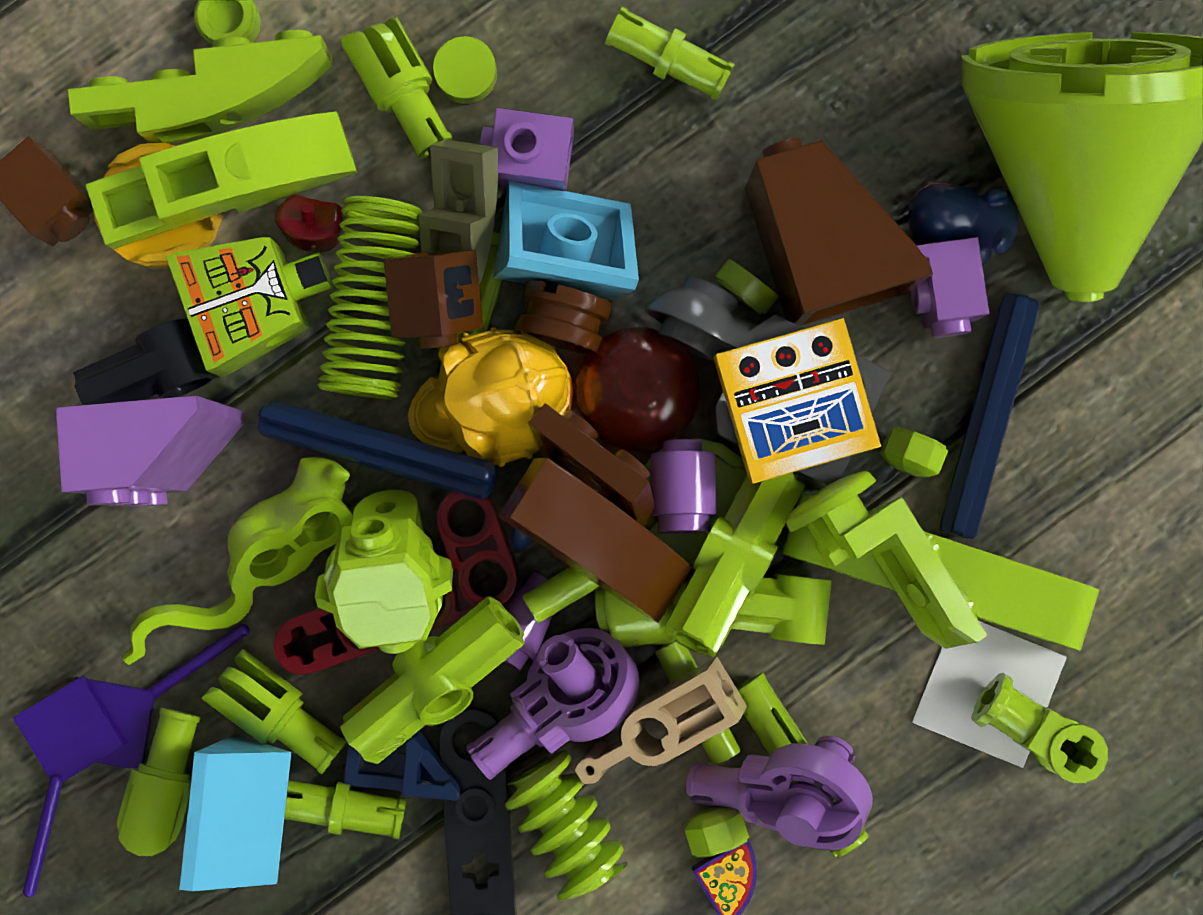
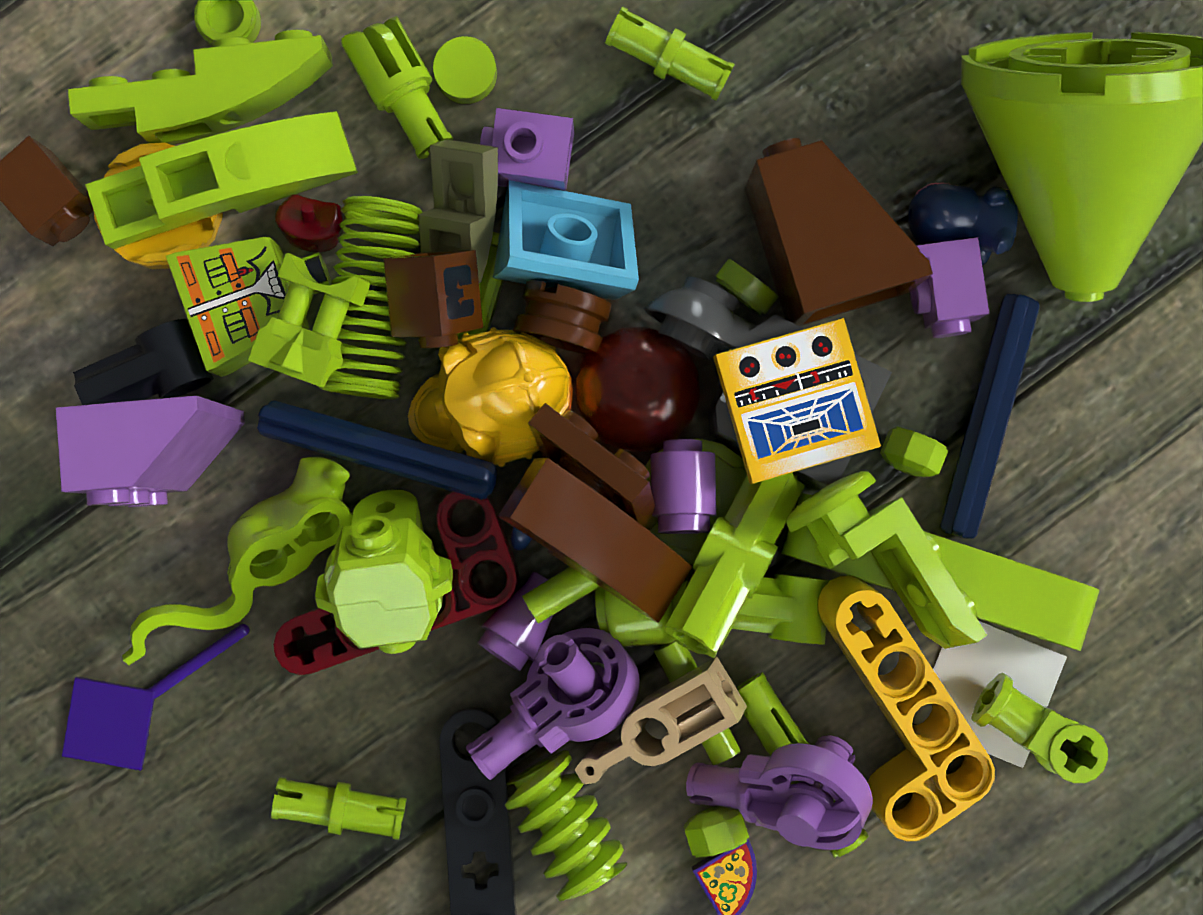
dark purple piece [13,675,125,898] -> none
lime arm [117,708,201,856] -> none
medium azure slope [179,736,291,891] -> none
lime arm [201,649,347,774] -> none
lime piece [340,596,525,764] -> none
dark blue slope [344,730,461,801] -> none
none -> lime piece [248,253,370,388]
none -> yellow beam [818,576,995,841]

